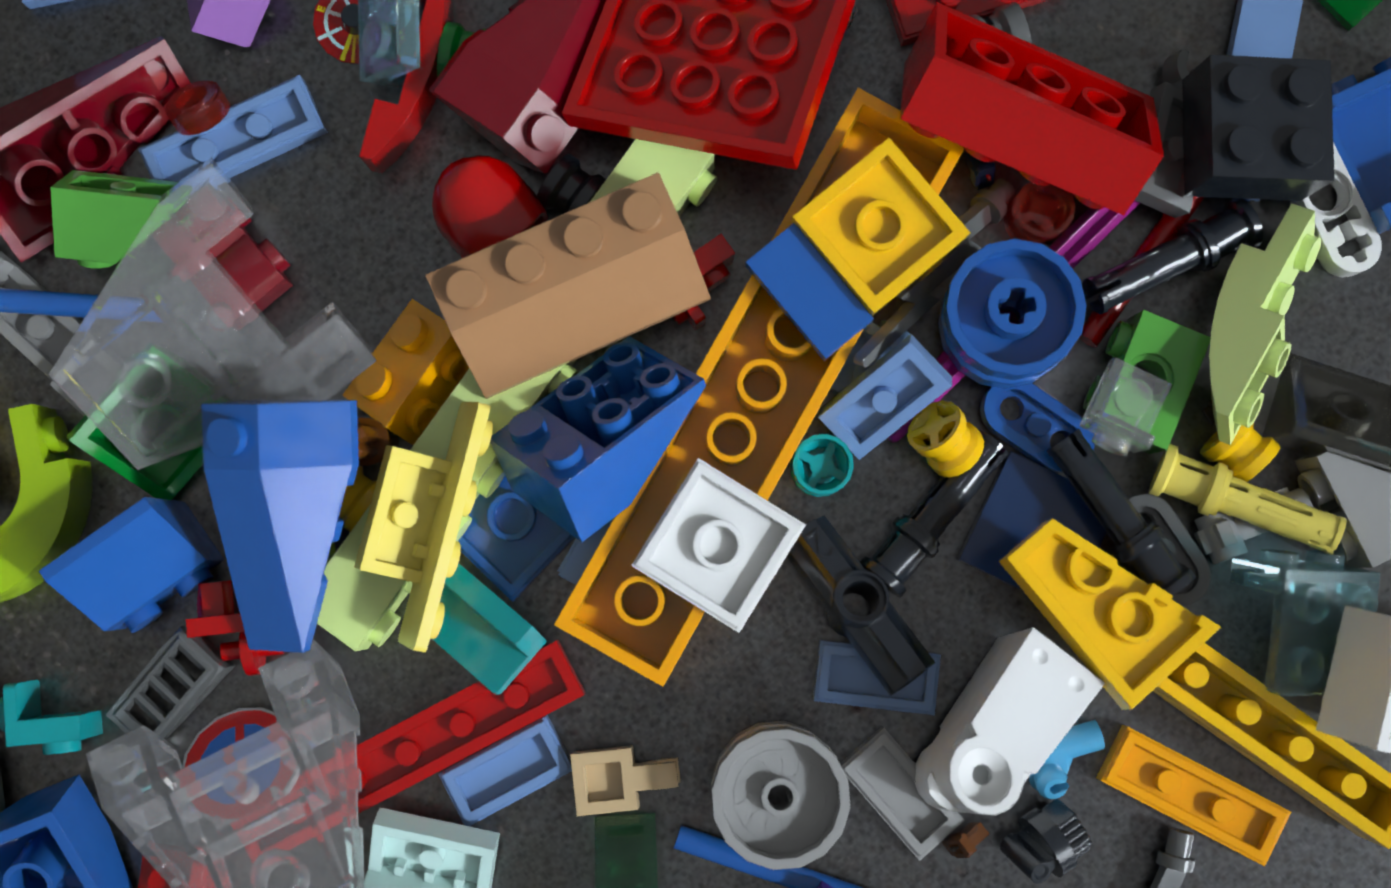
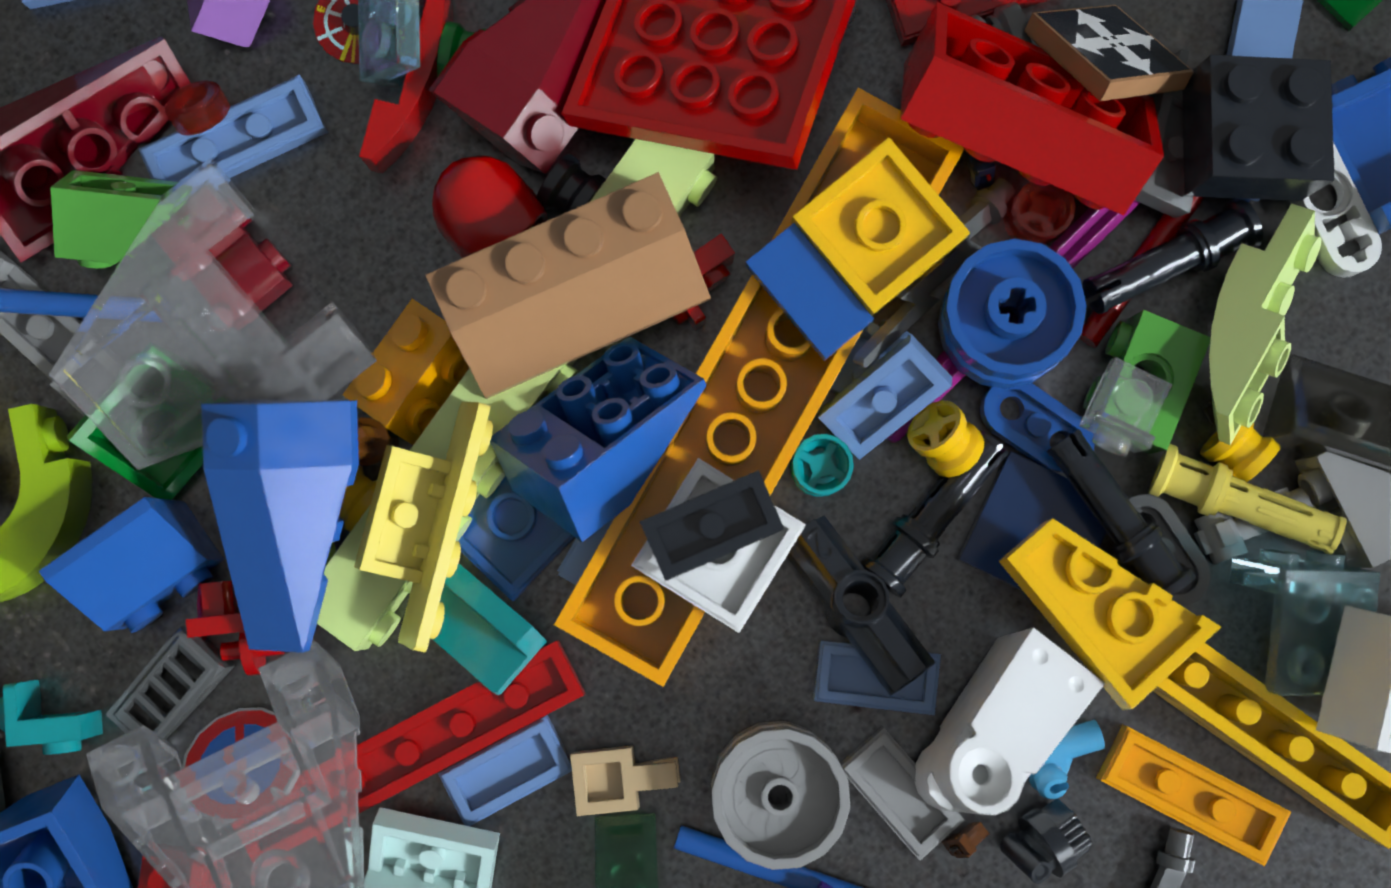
none -> black plate [640,470,785,581]
none -> tile [1024,5,1194,101]

